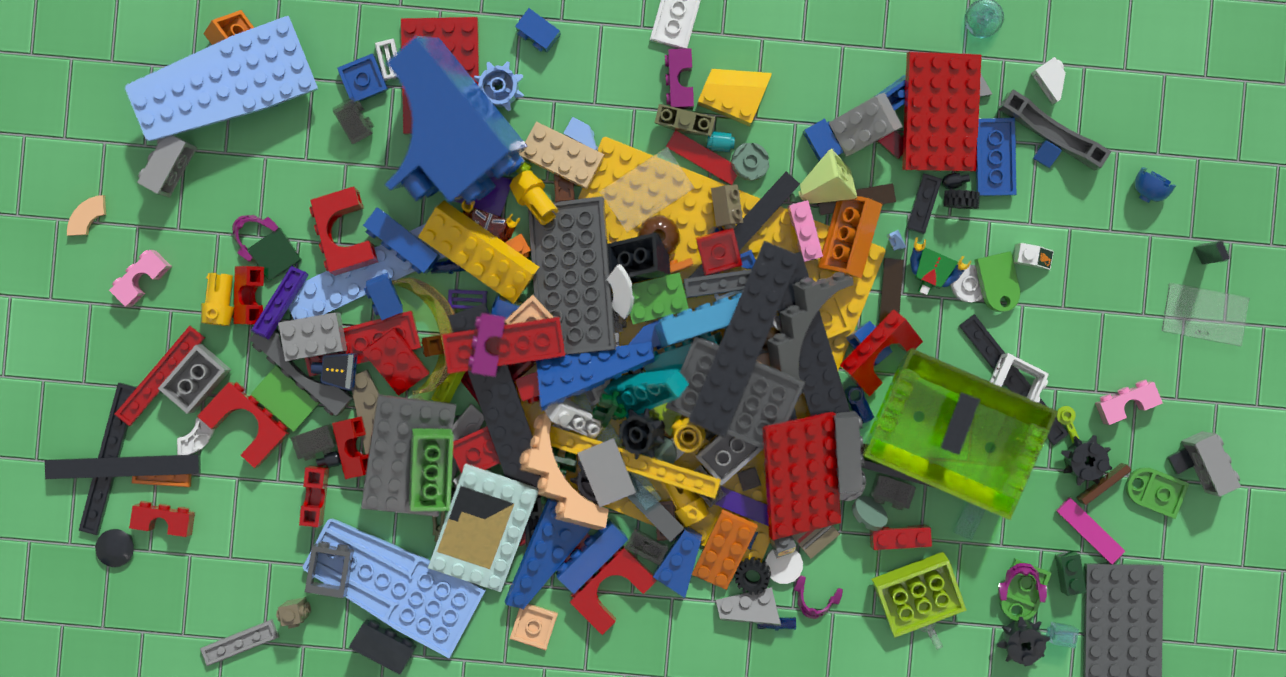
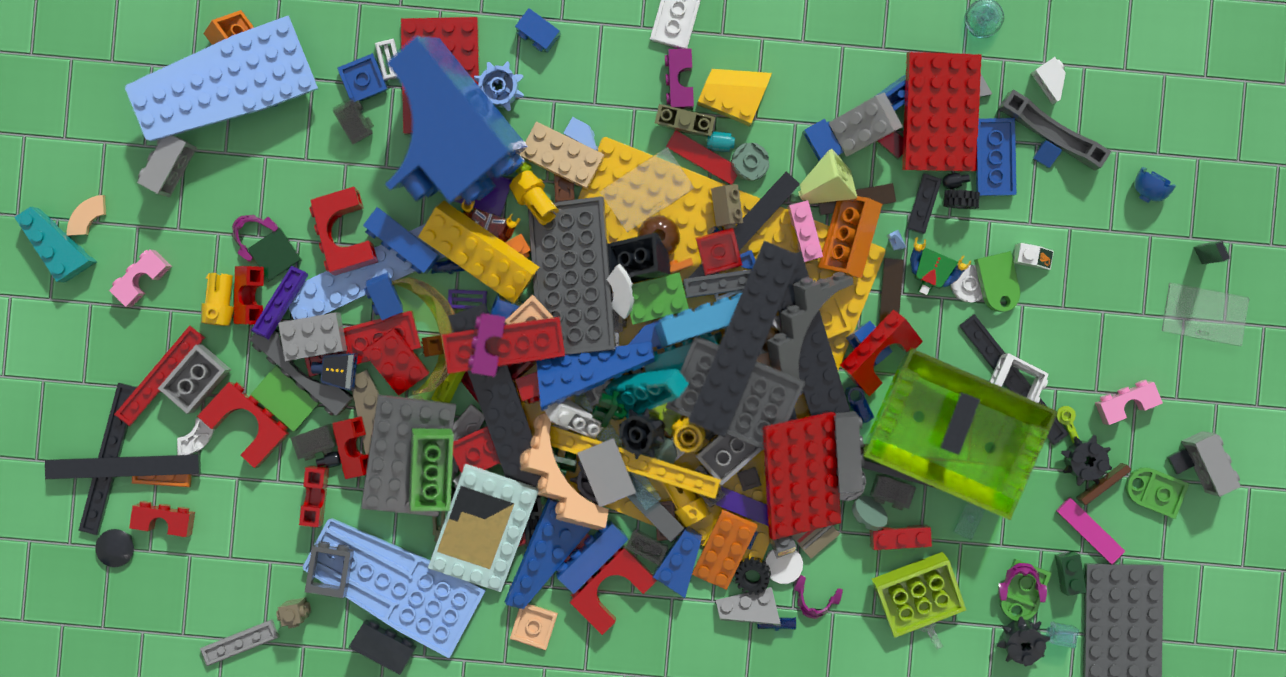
none -> teal wedge [14,207,97,283]

